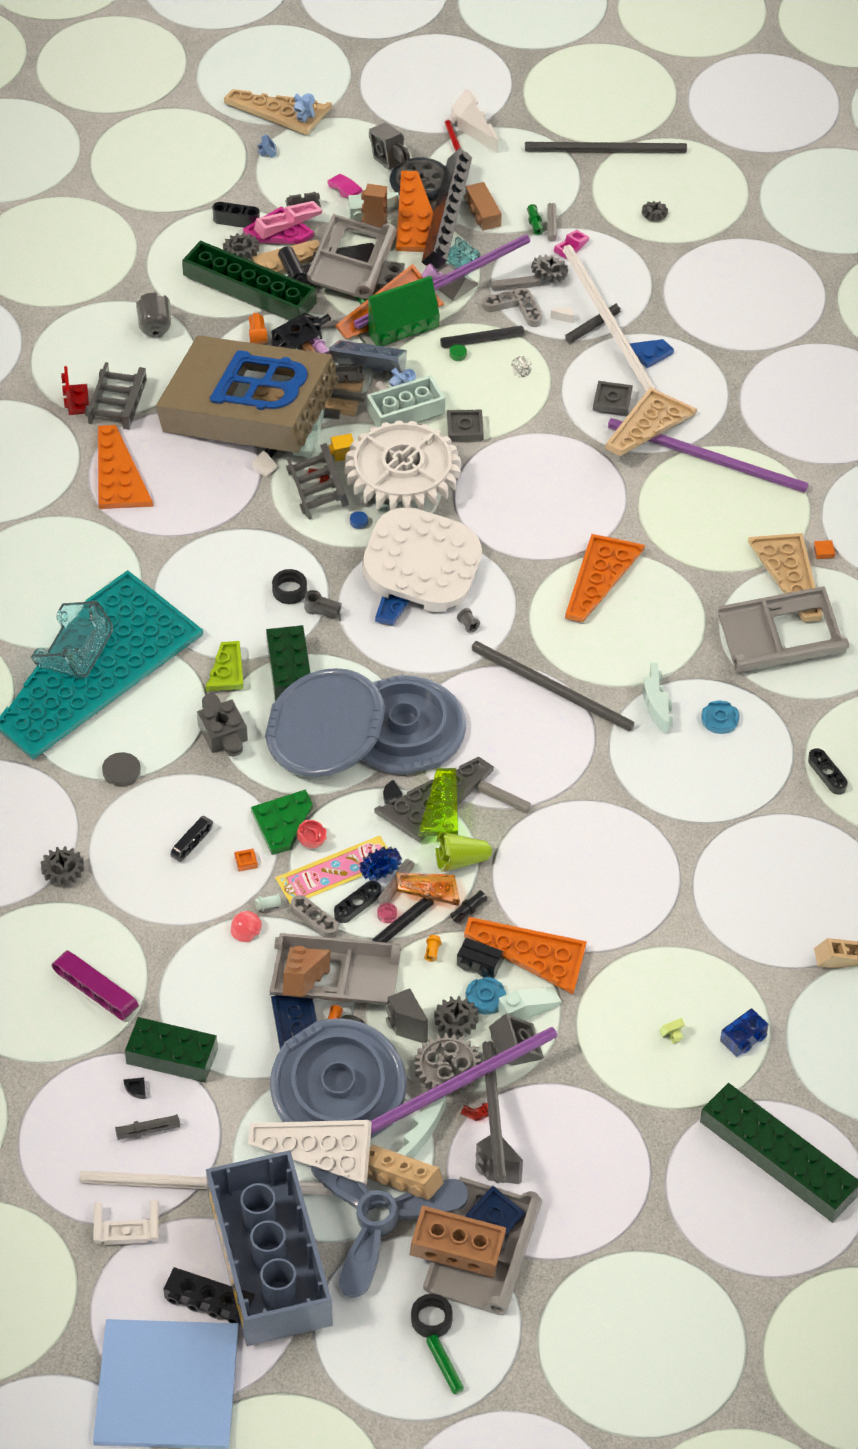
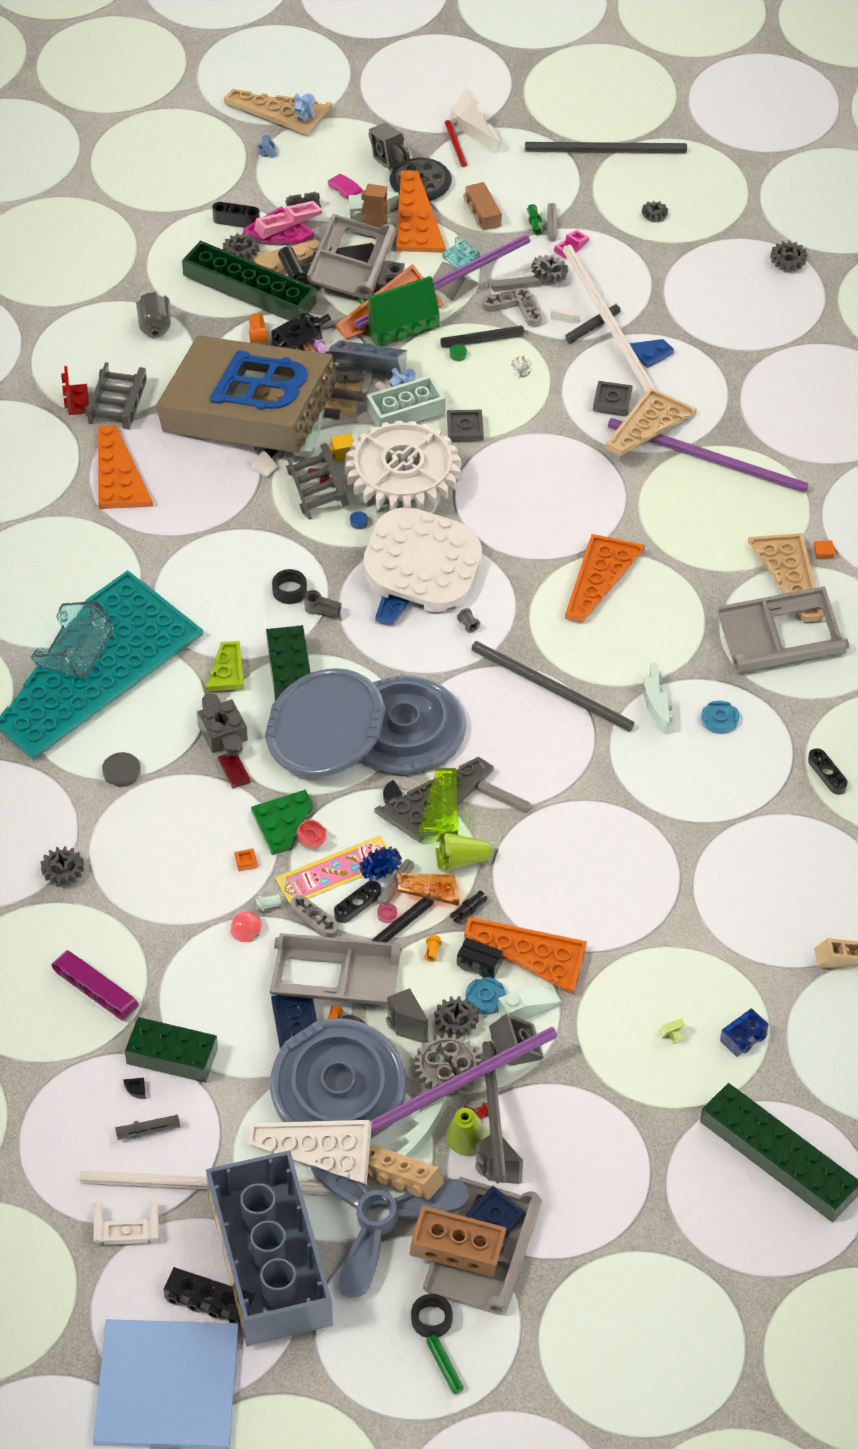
black beam [170,816,213,862] -> none
medium nougat wedge [283,946,331,997] -> none
brick [421,148,472,270] -> none
lavender bar [421,264,444,281] -> none
none -> dark red tile [218,754,250,789]
none -> lime cone [446,1108,488,1155]
none -> dark grey gear [770,240,808,272]

